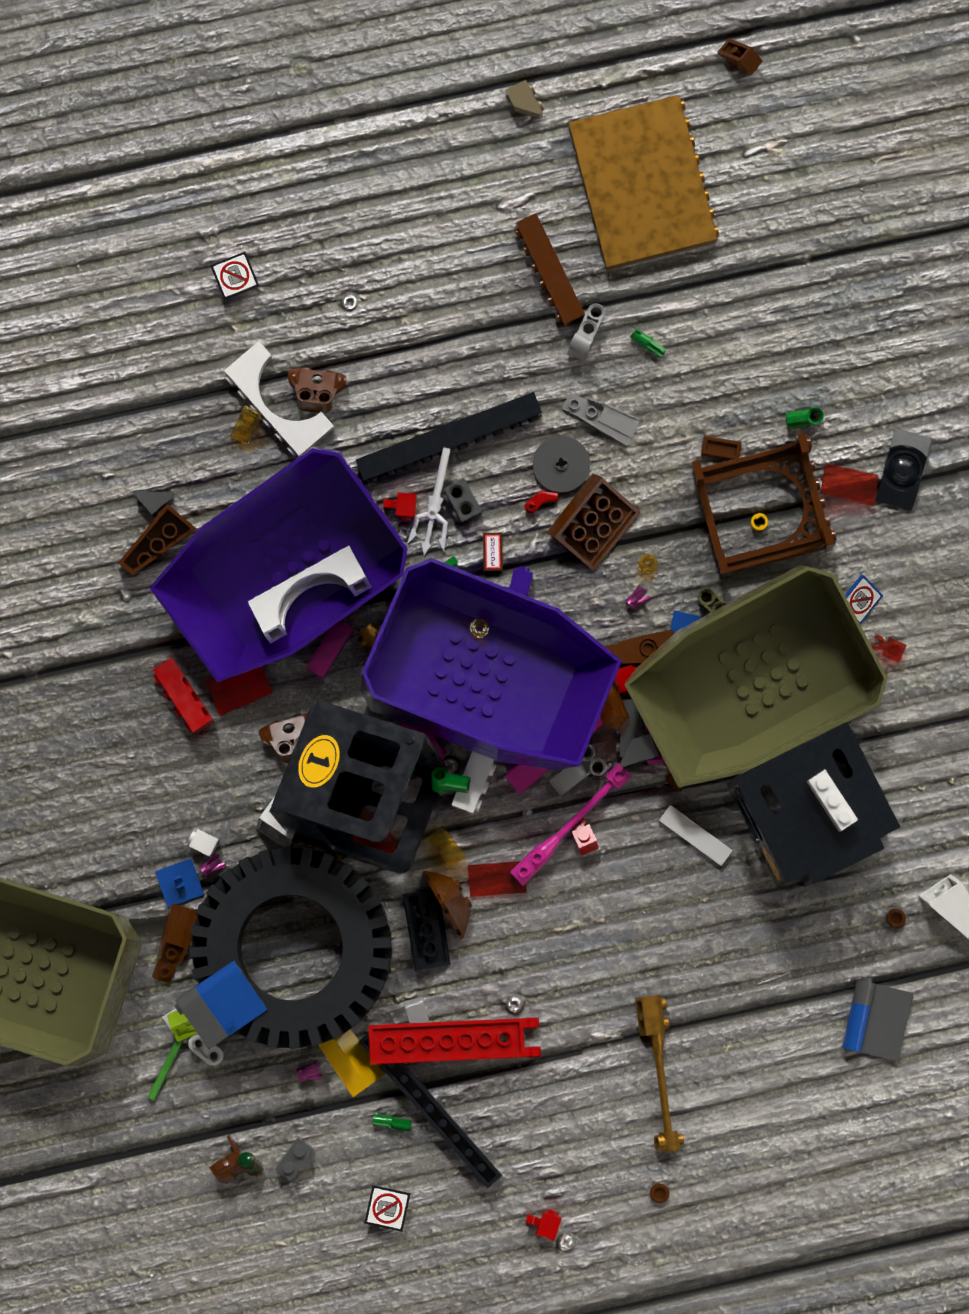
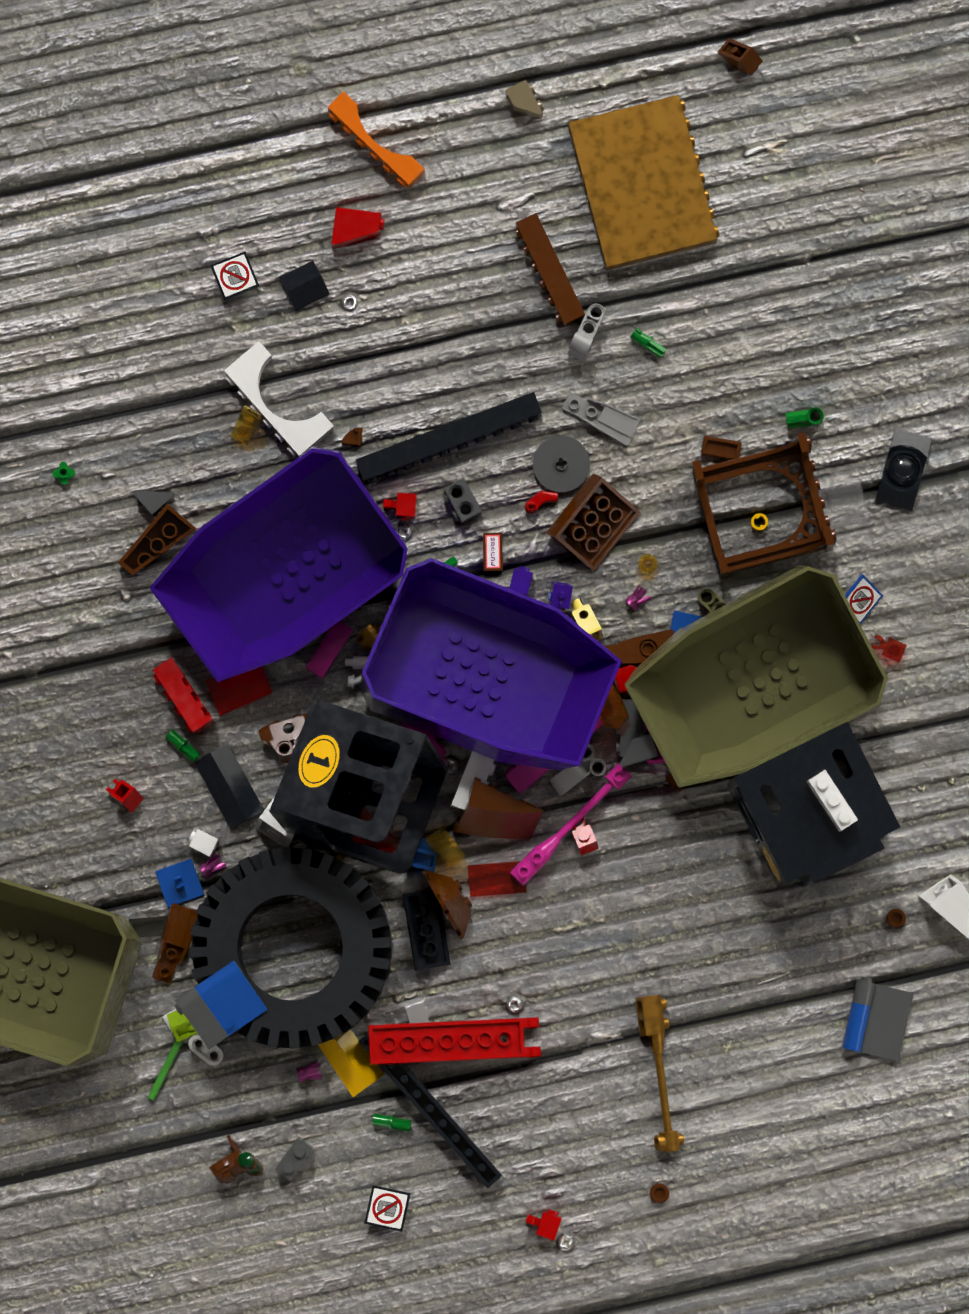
white arch [248,546,372,644] -> none
reddish brown piece [288,368,347,413] -> none
white piece [407,447,450,555] -> none
green piece [431,767,471,793] -> none
clear yellow plate [470,619,489,638] -> none
white tile [659,805,733,866] -> none
clear red piece [820,463,878,506] -> none
none -> green plate [52,462,75,485]
none -> red brick [106,779,144,813]
none -> green axle [165,729,200,762]
none -> black slope [194,744,264,830]
none -> black slope [279,261,330,311]
none -> orange arch [328,91,425,189]
none -> red slope [331,207,385,249]
none -> reddish brown tile [342,427,363,447]
none -> white plant [345,656,369,689]
none -> blue slope [411,838,438,872]
none -> reddish brown wedge [452,777,543,839]
none -> dark purple head [548,581,573,611]
none -> light yellow torso [570,598,603,641]

